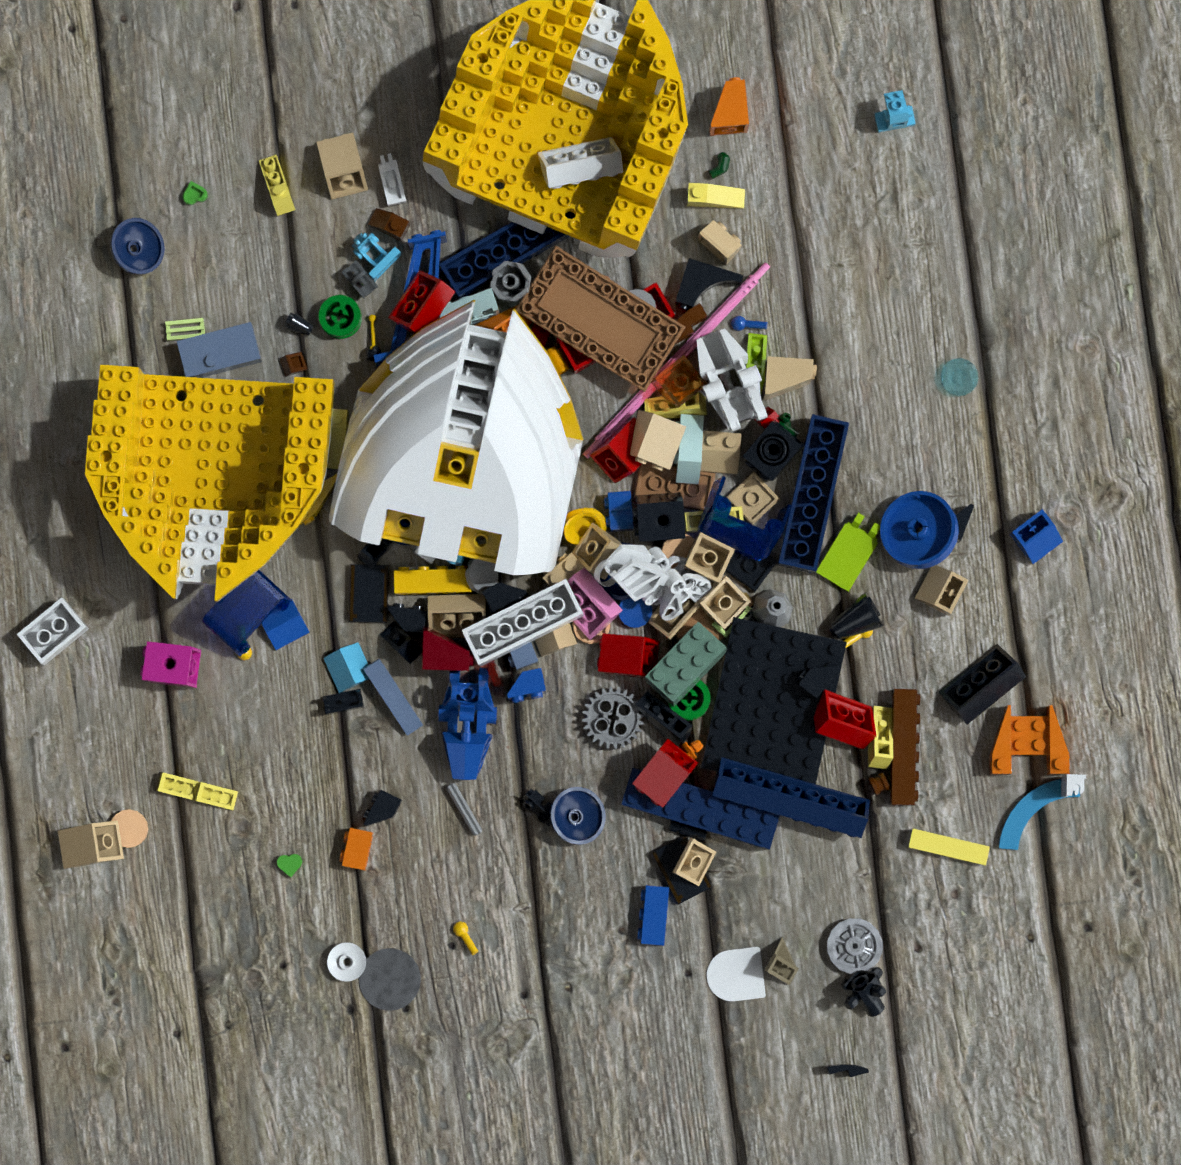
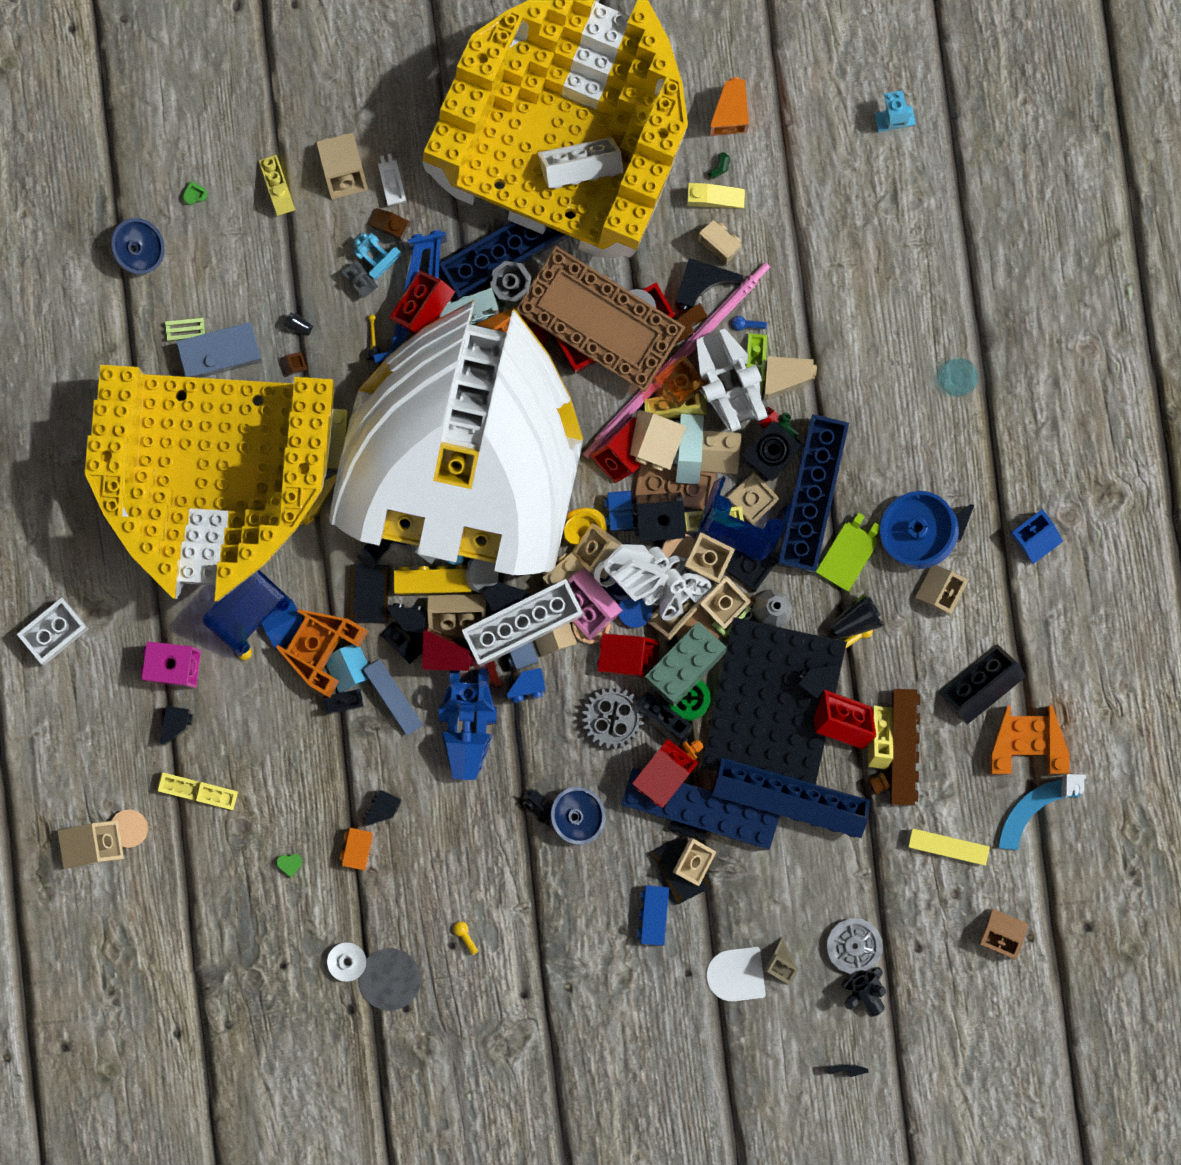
green wheel [319,295,362,339] -> none
light grey axle [446,783,482,836] -> none
light orange brick [547,346,570,375] -> none
none -> black slope [160,706,193,745]
none -> orange wedge [276,609,369,698]
none -> medium nougat slope [978,909,1028,960]

